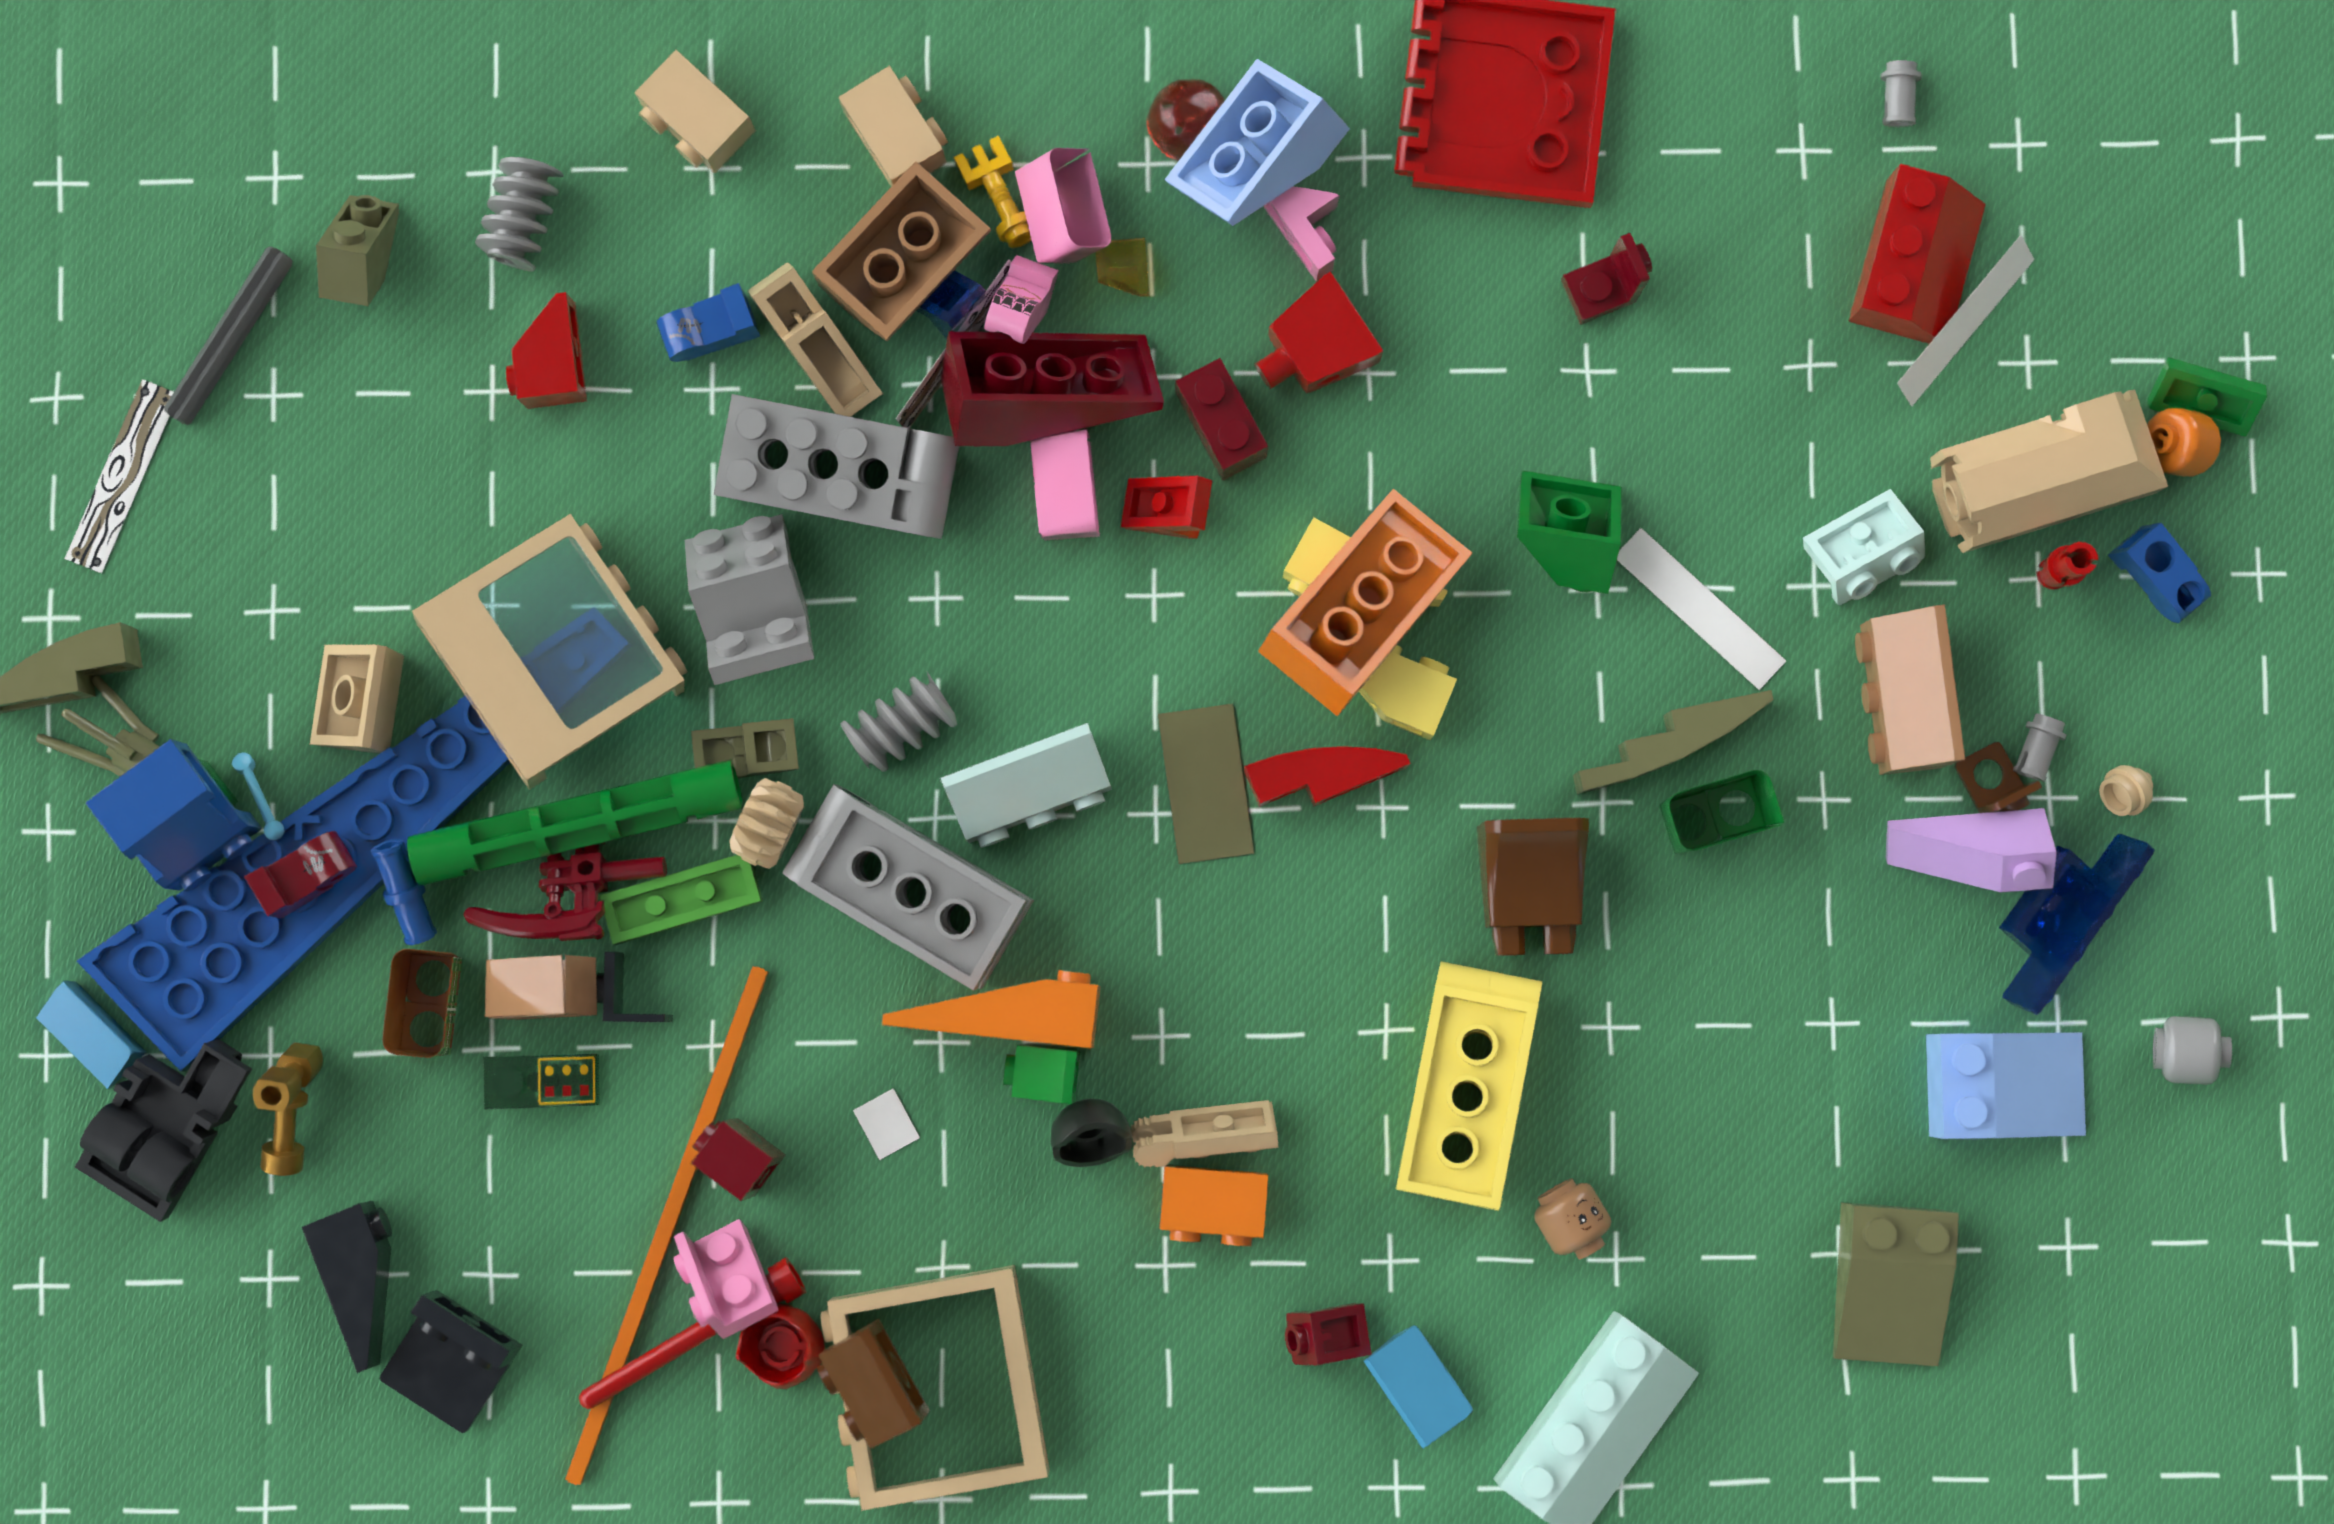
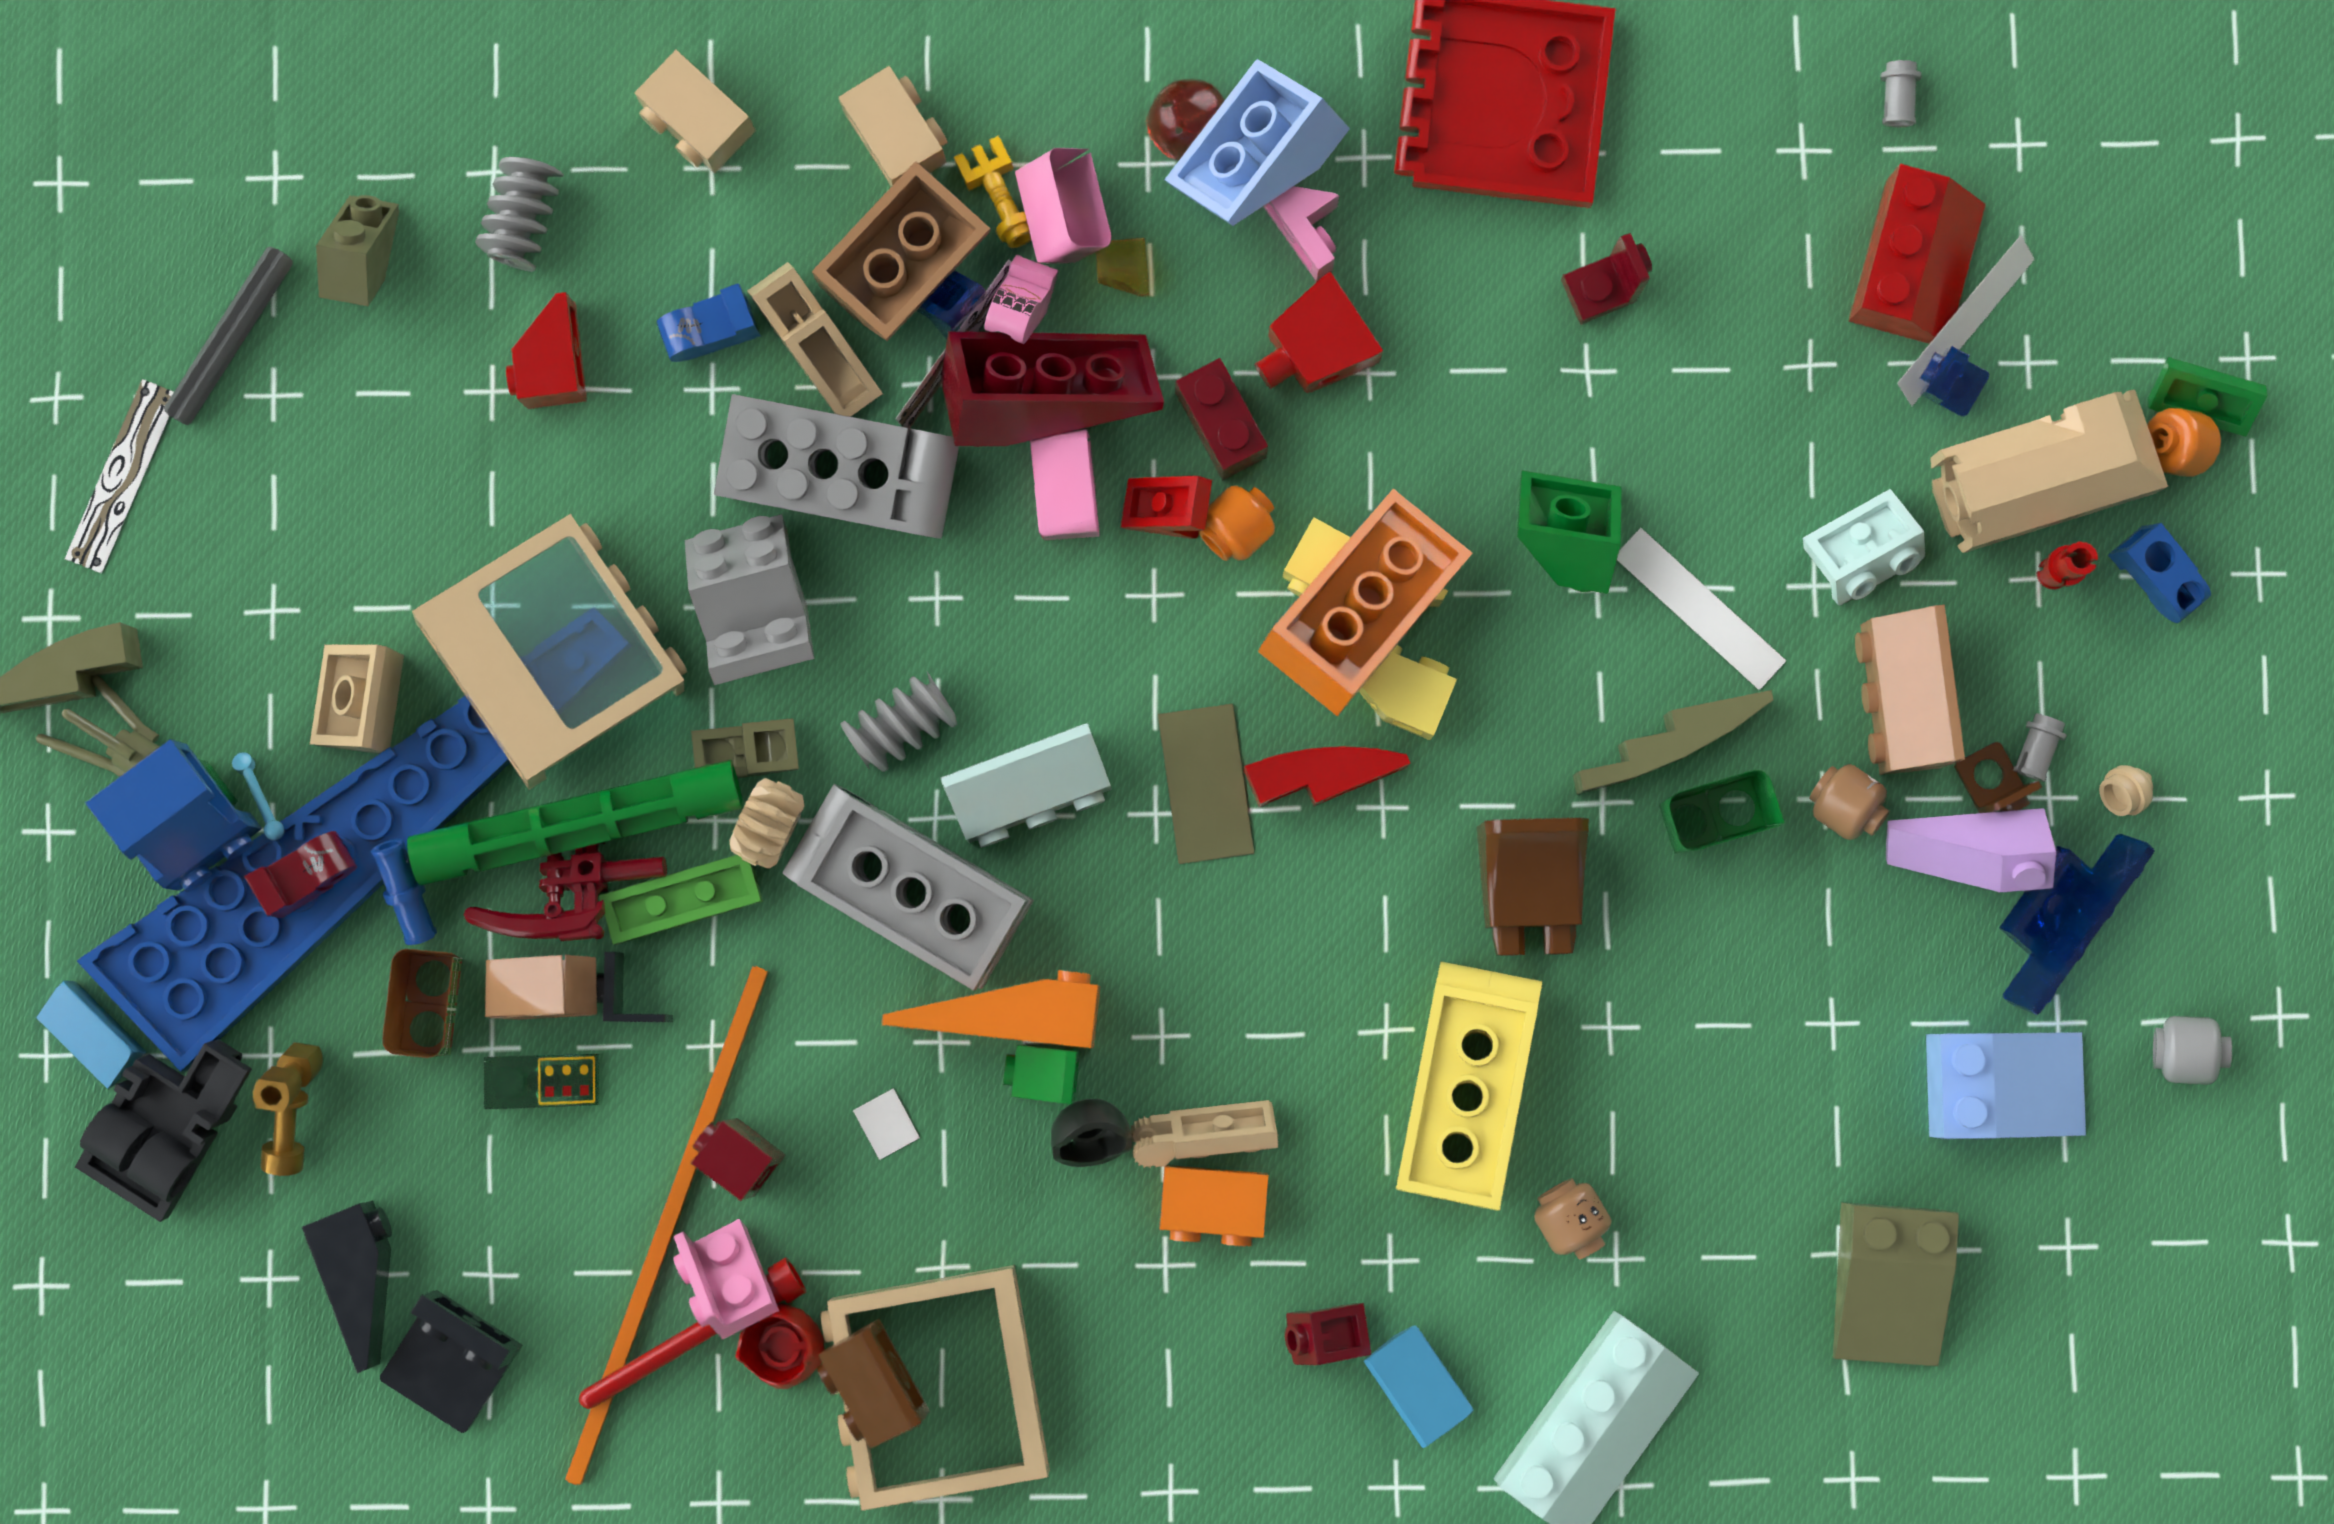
none -> orange head [1199,486,1275,561]
none -> medium nougat head [1809,764,1890,840]
none -> clear blue bracket [1919,346,1989,417]

